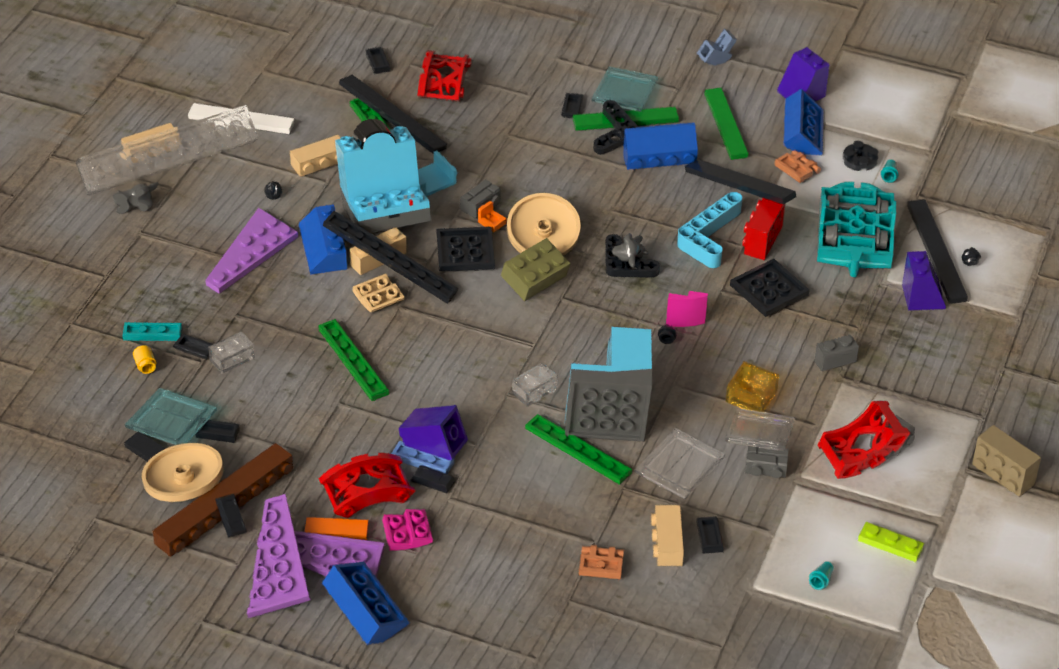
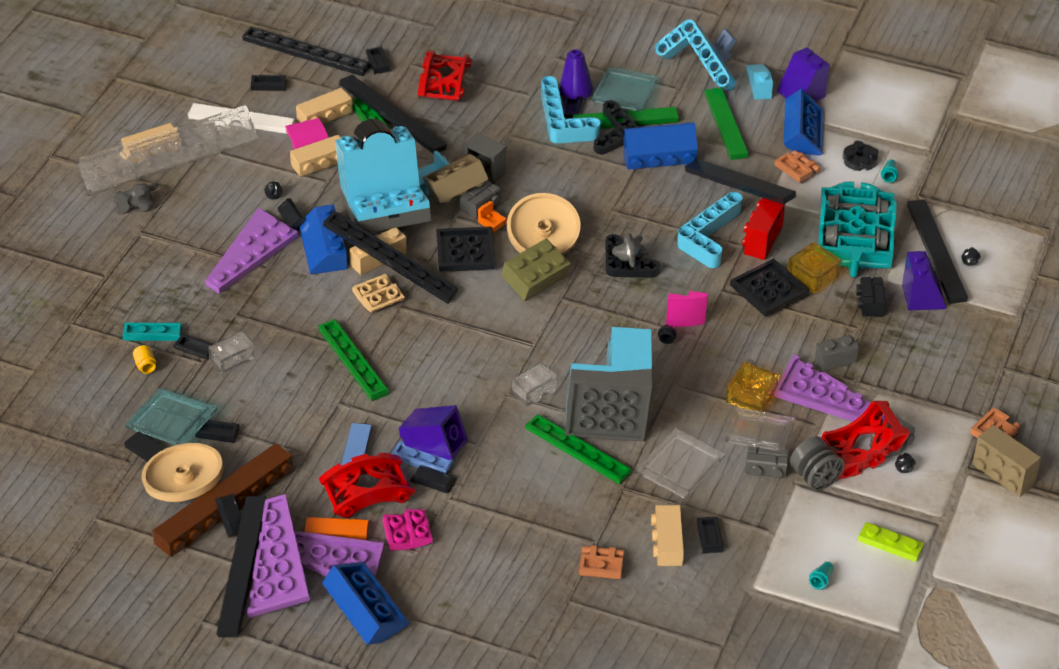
none -> black tile [216,496,267,637]
none -> black tile [242,26,370,77]
none -> black tile [250,75,286,91]
none -> black tile [277,198,305,230]
none -> dark pink slope [285,118,329,150]
none -> tan brick [296,88,353,124]
none -> medium blue tile [341,423,372,466]
none -> dark tan brick [422,154,488,203]
none -> dark grey brick [465,133,506,184]
none -> medium azure beam [541,76,601,143]
none -> dark purple cone [559,49,593,100]
none -> medium azure beam [655,19,736,91]
none -> medium azure slope [746,64,773,99]
none -> medium lavender wing [774,354,885,422]
none -> clear yellow container [787,242,841,294]
none -> dark grey wheel [790,436,844,491]
none -> black brick [856,277,886,317]
none -> black plate [895,453,916,473]
none -> nougat plate [970,407,1021,438]

